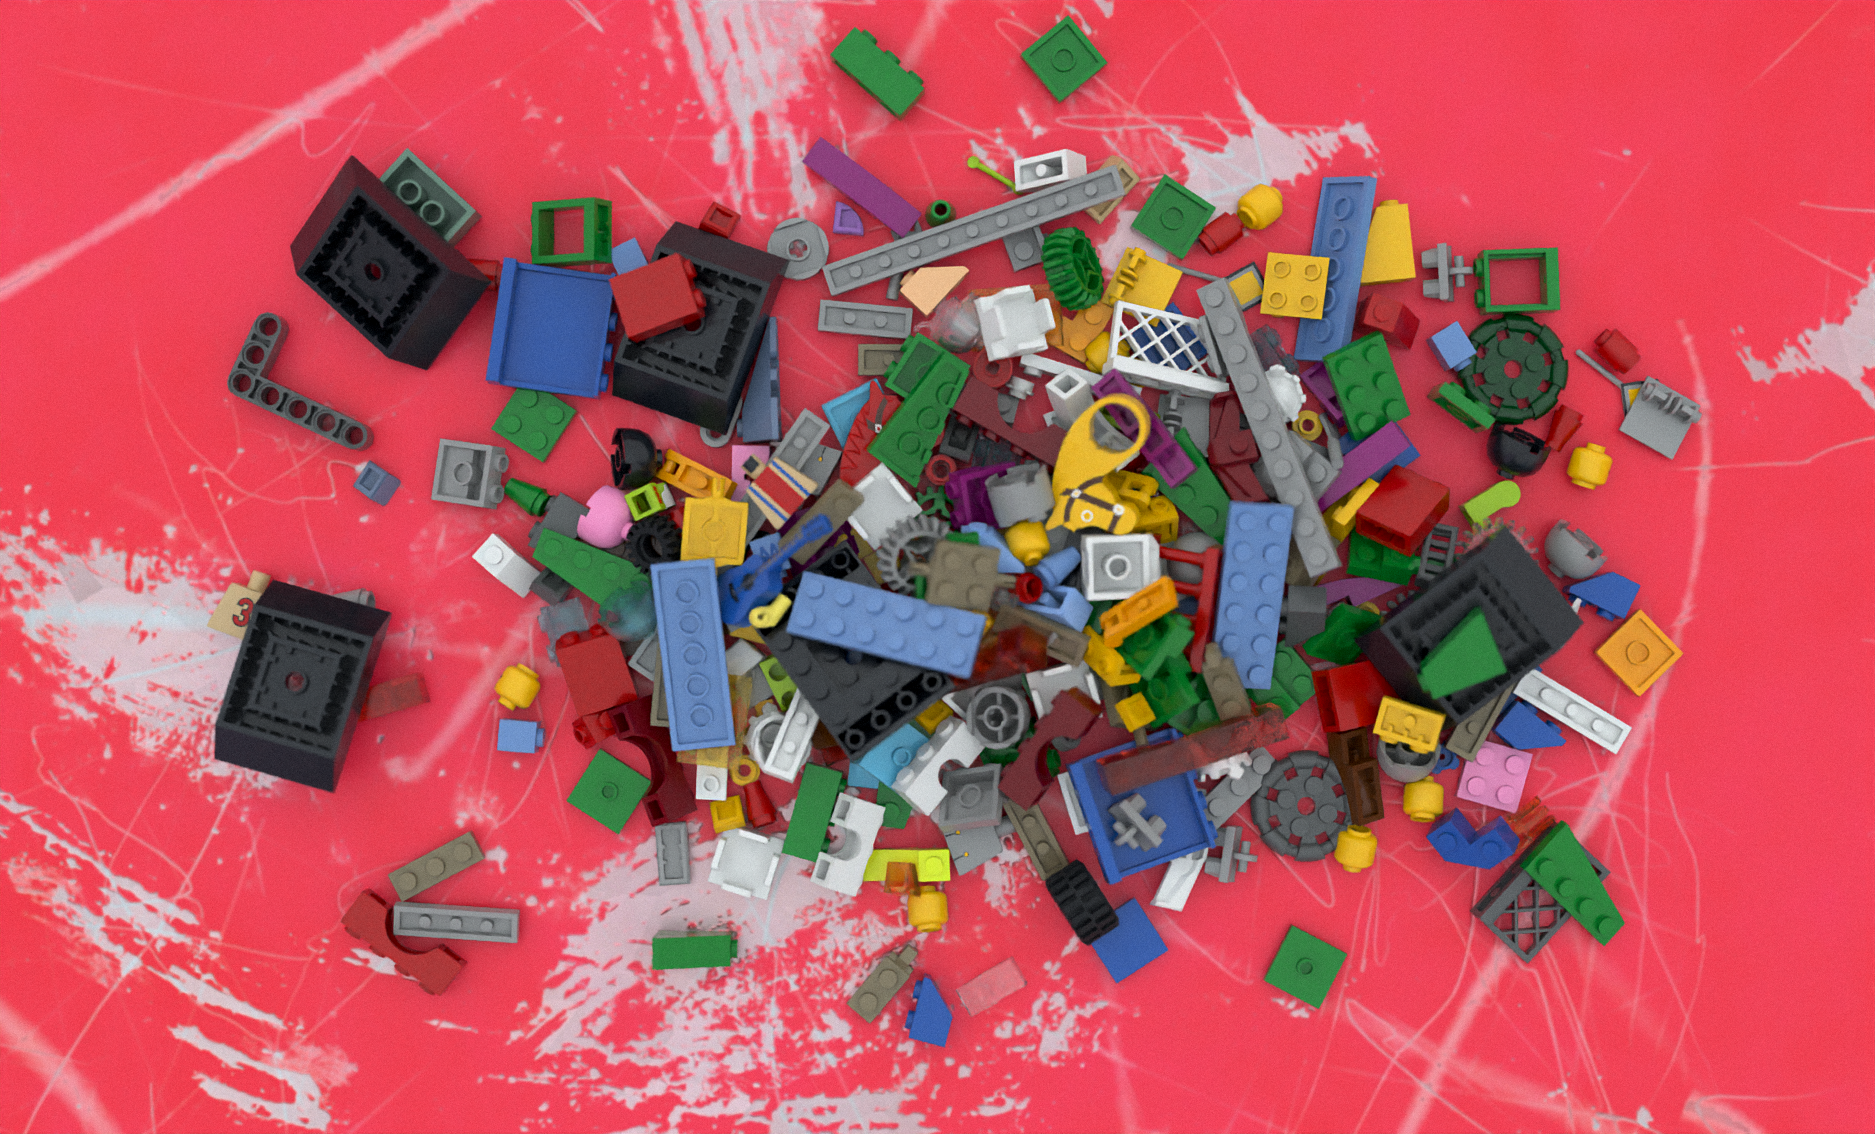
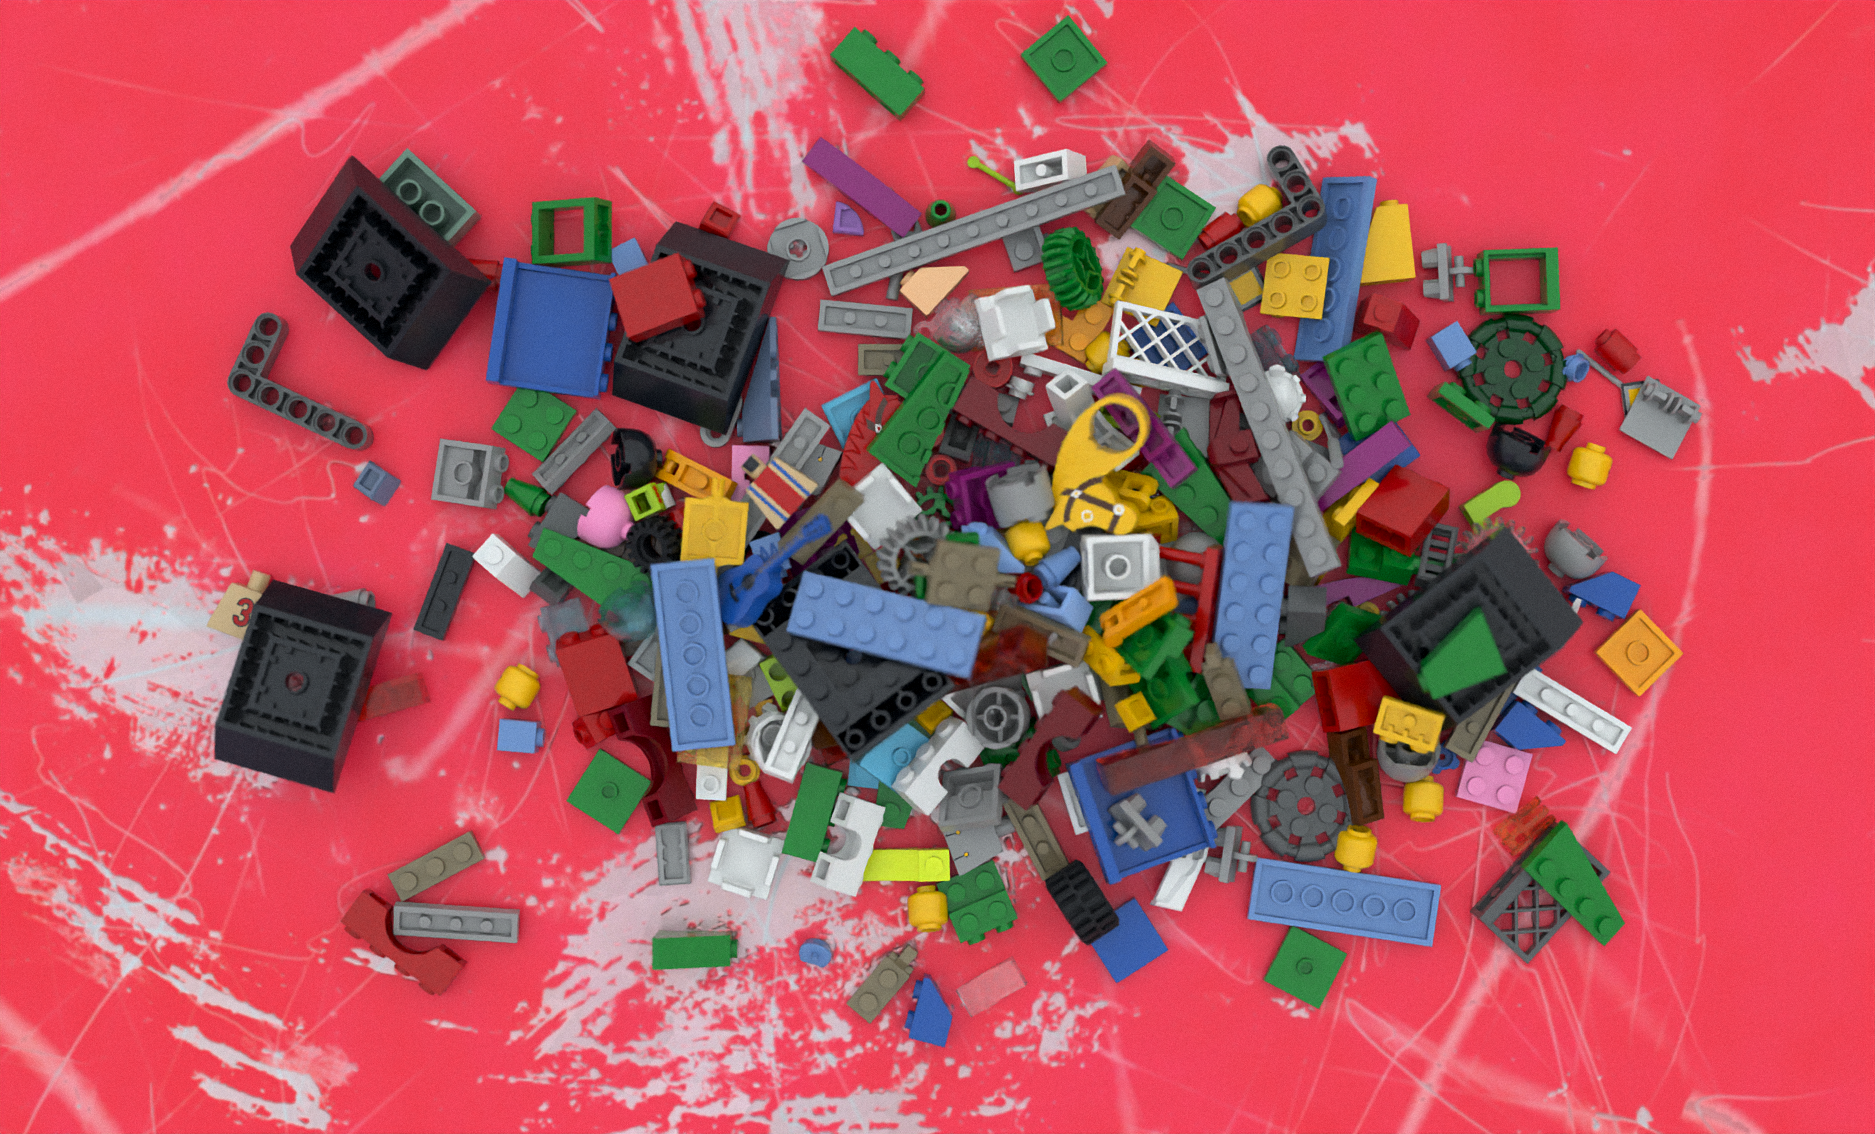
light yellow arm [749,593,792,628] -> none
clear orange slope [884,862,921,898] -> none
blue brick [1426,808,1520,869] -> none
none -> black plate [413,543,475,641]
none -> light grey plate [532,408,616,495]
none -> medium blue piece [799,938,832,968]
none -> green plate [936,859,1018,945]
none -> reddish brown slope [1094,140,1176,240]
none -> dark grey beam [1187,145,1327,290]
none -> medium blue plate [1247,857,1441,947]
none -> medium blue plate [1562,353,1590,383]

